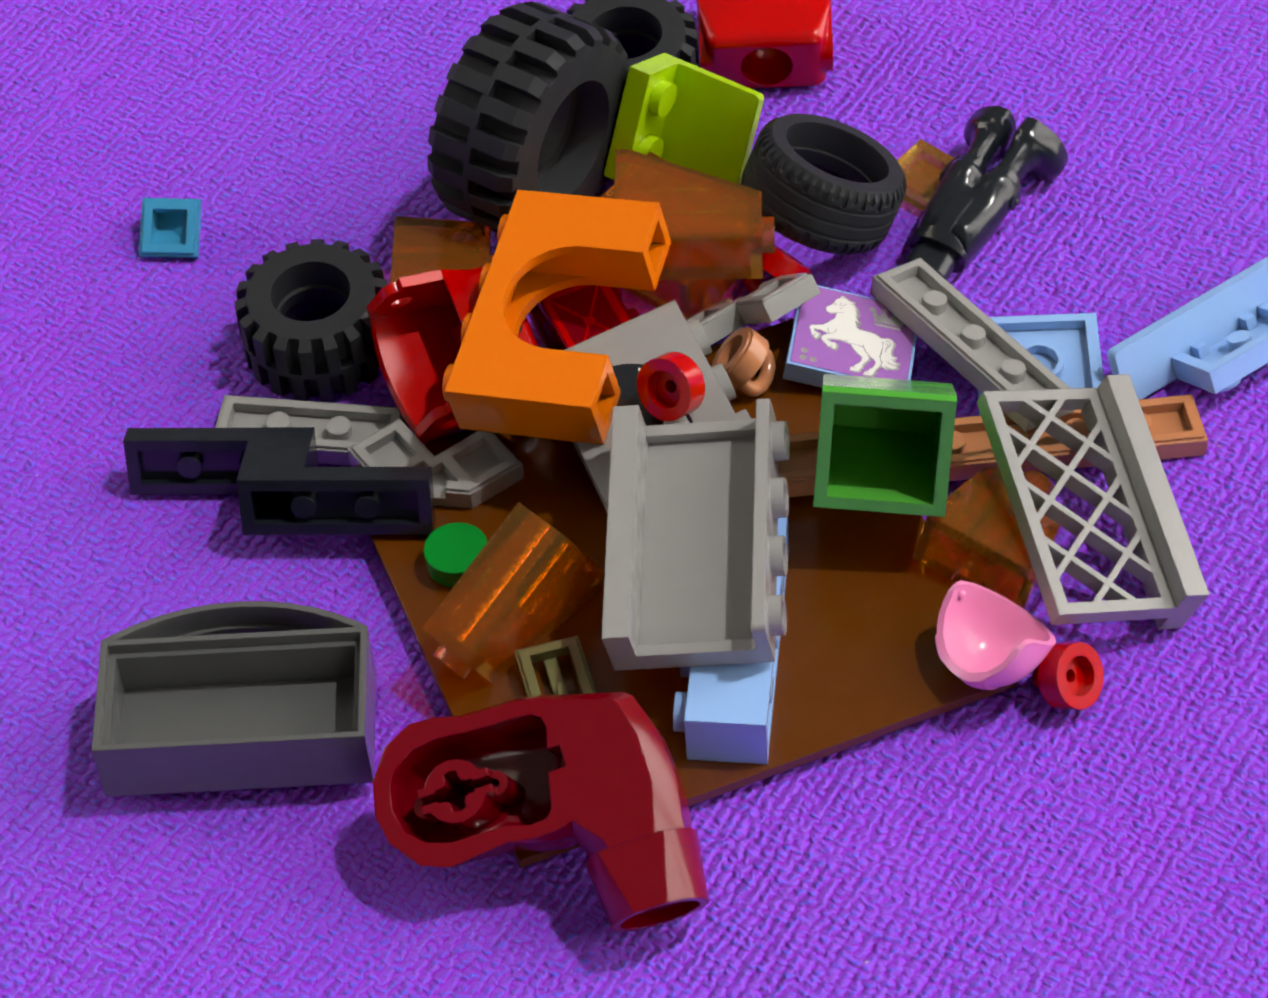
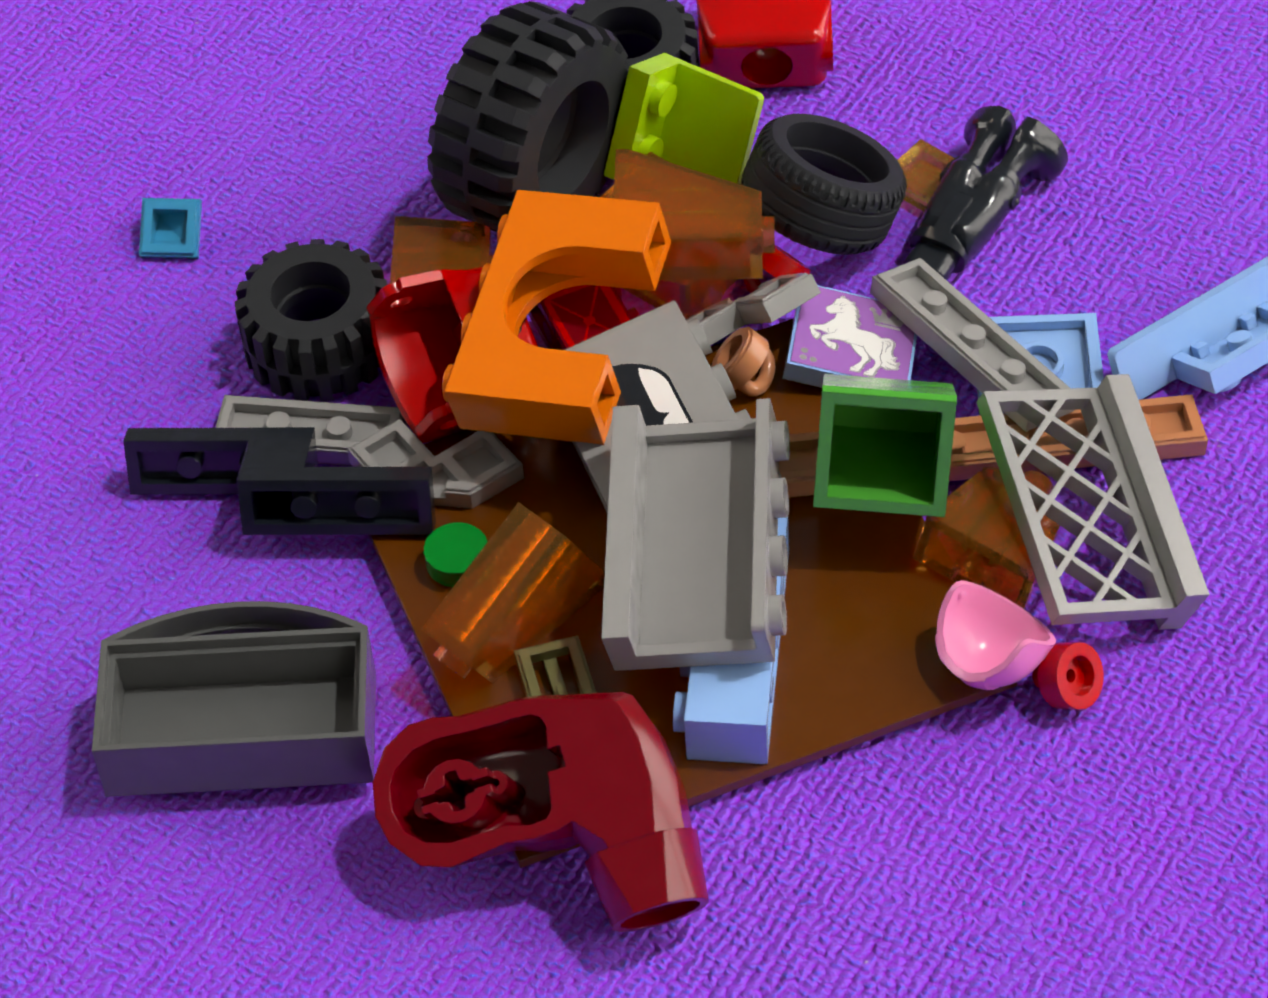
red tile [637,352,705,421] -> none

